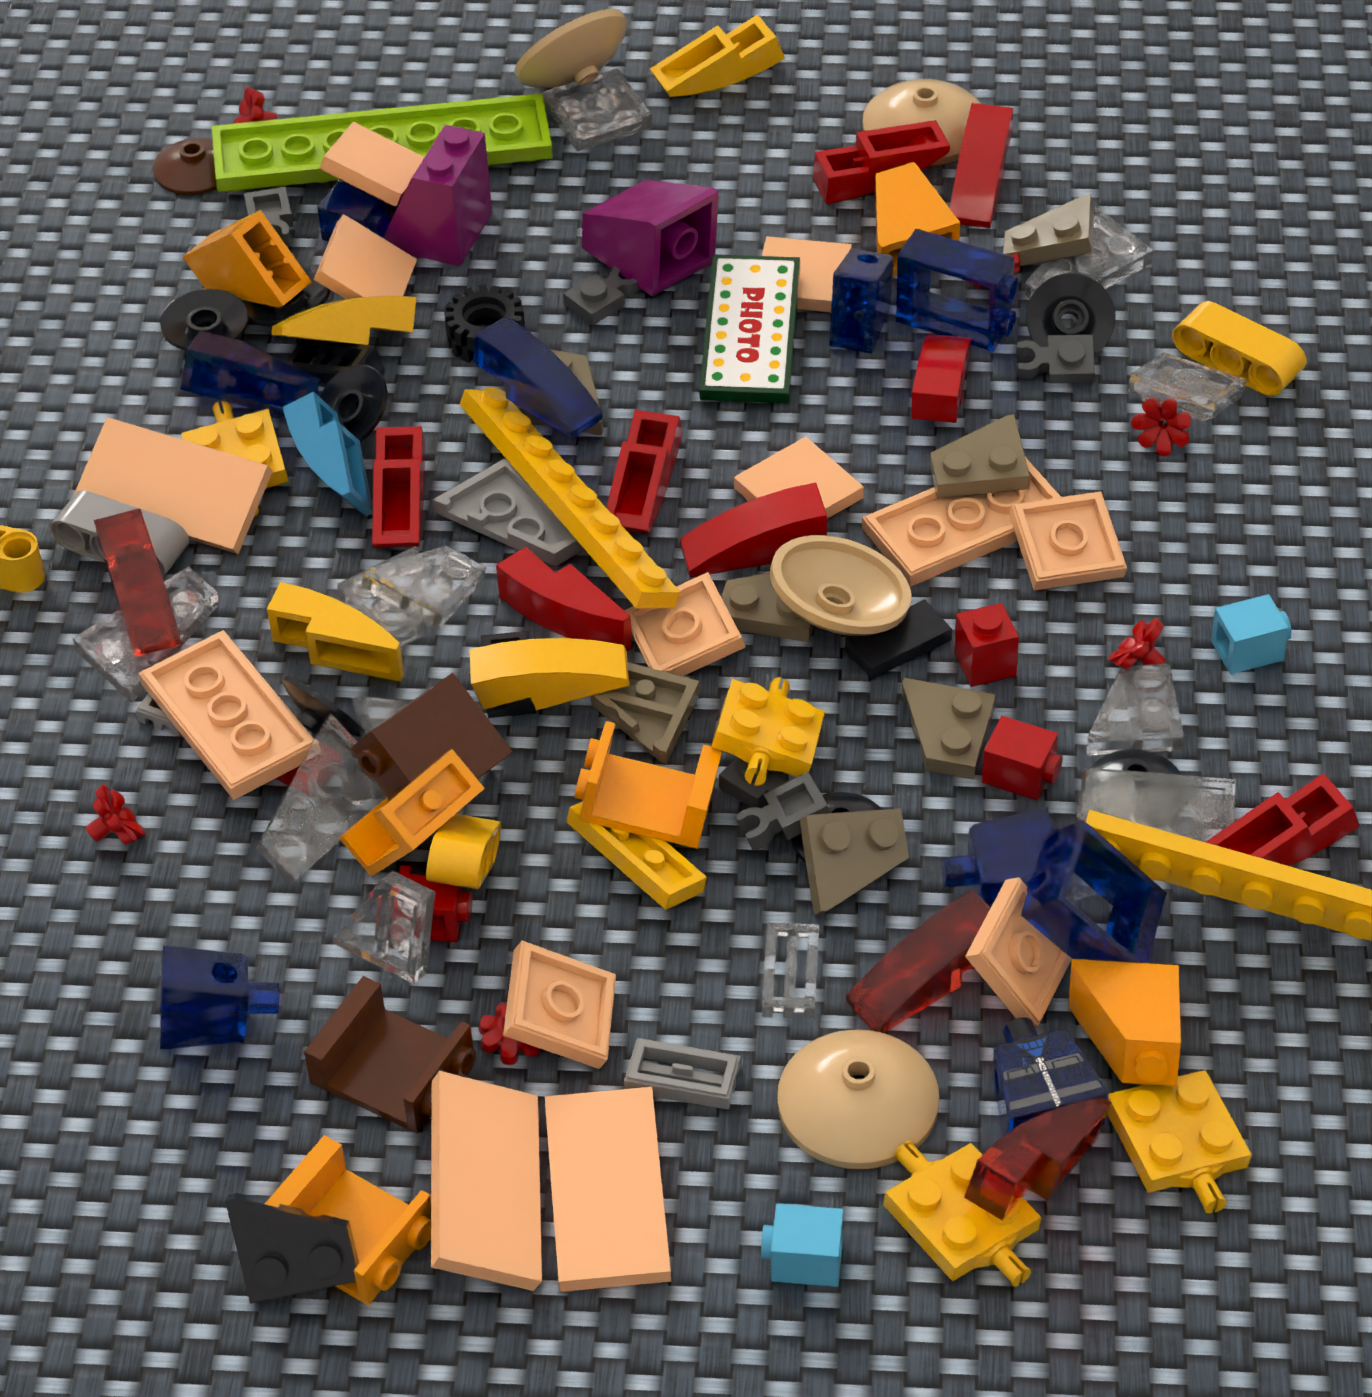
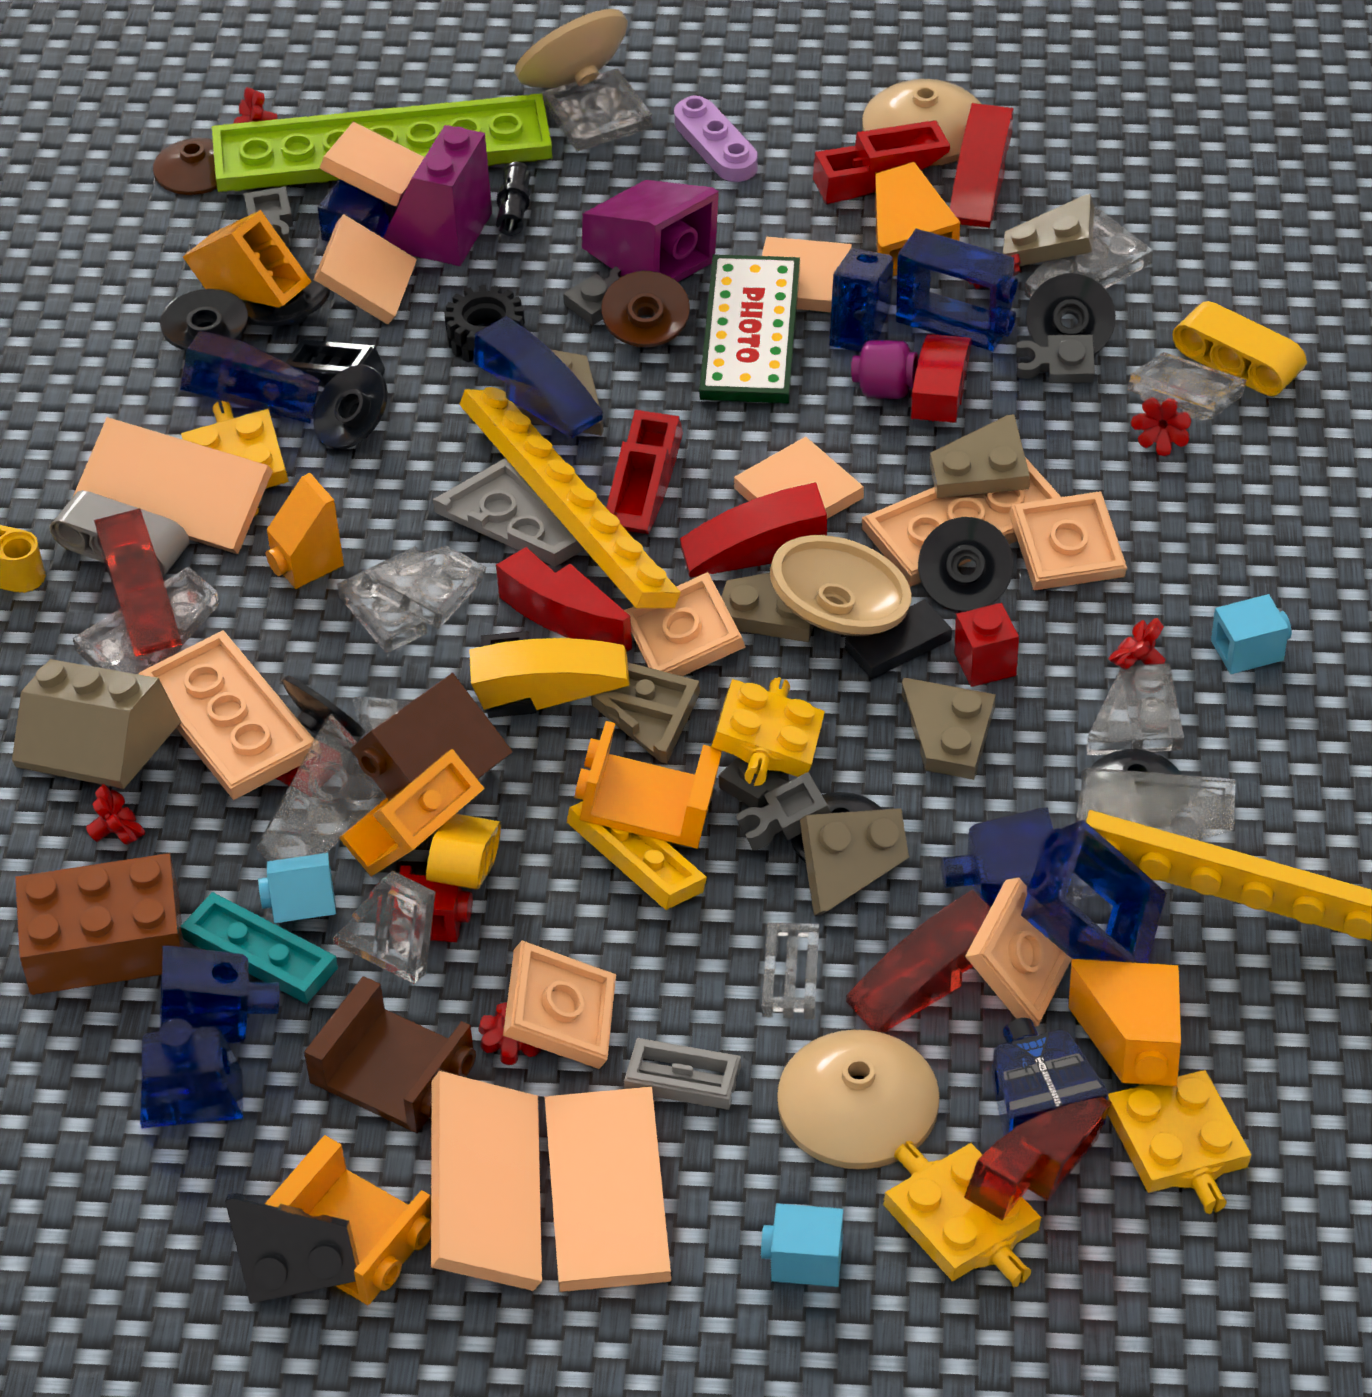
yellow slope [267,582,404,682] -> none
yellow slope [271,295,416,345] -> none
dark azure slope [283,392,373,517] -> none
red slope [372,426,425,548] -> none
yellow slope [650,14,785,97] -> none
red brick [982,716,1063,801] -> none
red slope [1206,773,1360,866] -> none
none -> dark tan slope [12,659,181,789]
none -> dark orange brick [15,853,186,995]
none -> clear blue torso [140,1019,243,1128]
none -> teal plate [180,892,338,1004]
none -> medium azure brick [258,853,336,923]
none -> light orange slope [266,473,344,589]
none -> black pin [496,162,531,236]
none -> reddish brown dish [601,271,690,347]
none -> lavender plate [674,96,758,182]
none -> magenta head [851,340,919,399]
none -> black dish [918,517,1014,612]

